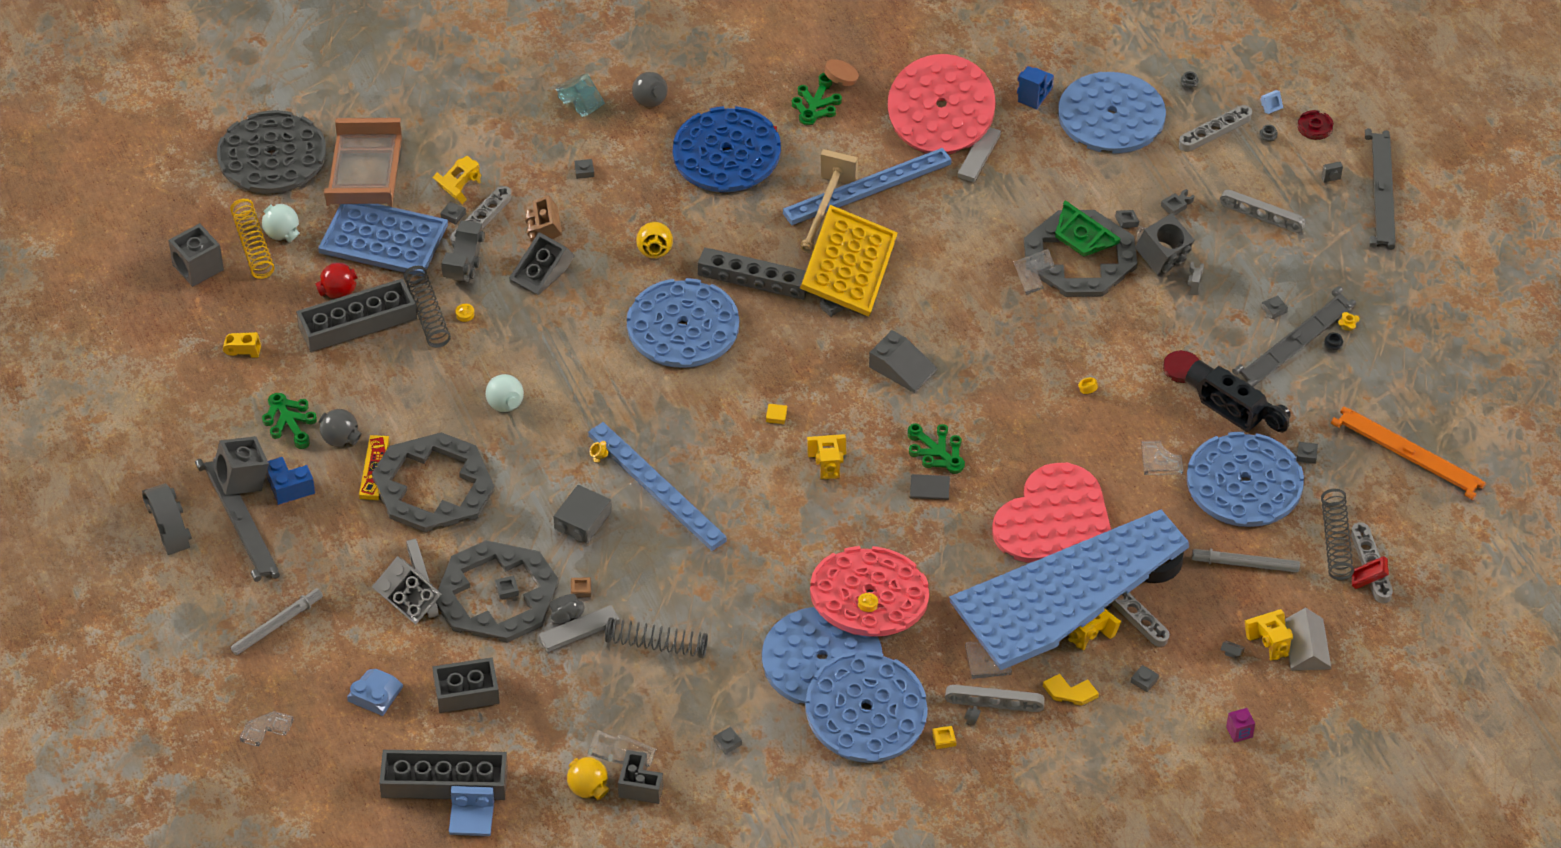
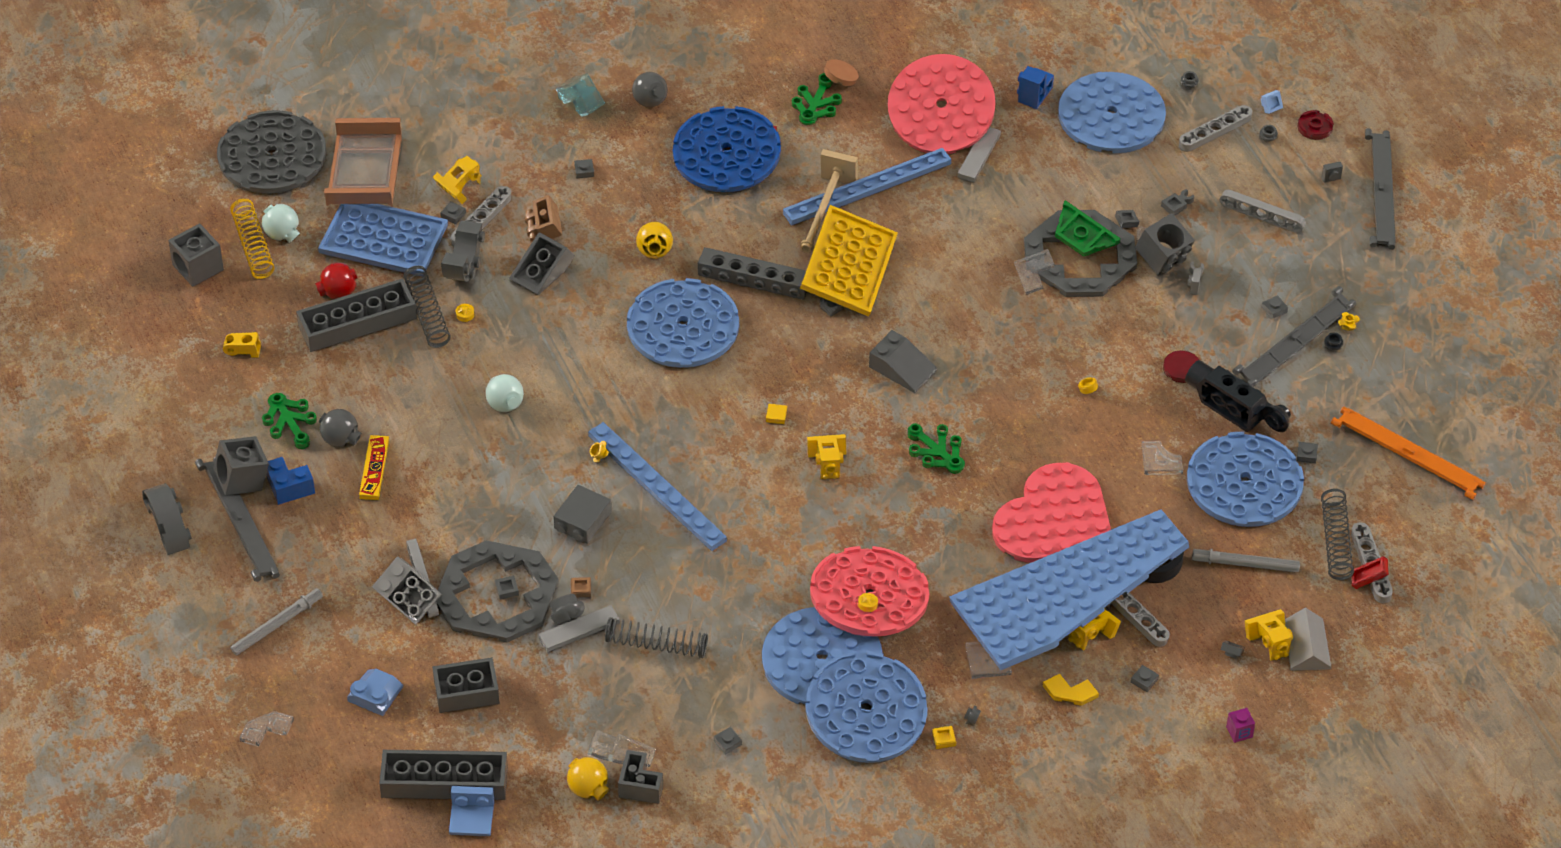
dark grey plate [372,432,494,532] -> none
dark grey slope [910,474,950,500] -> none
light grey beam [945,685,1045,712] -> none

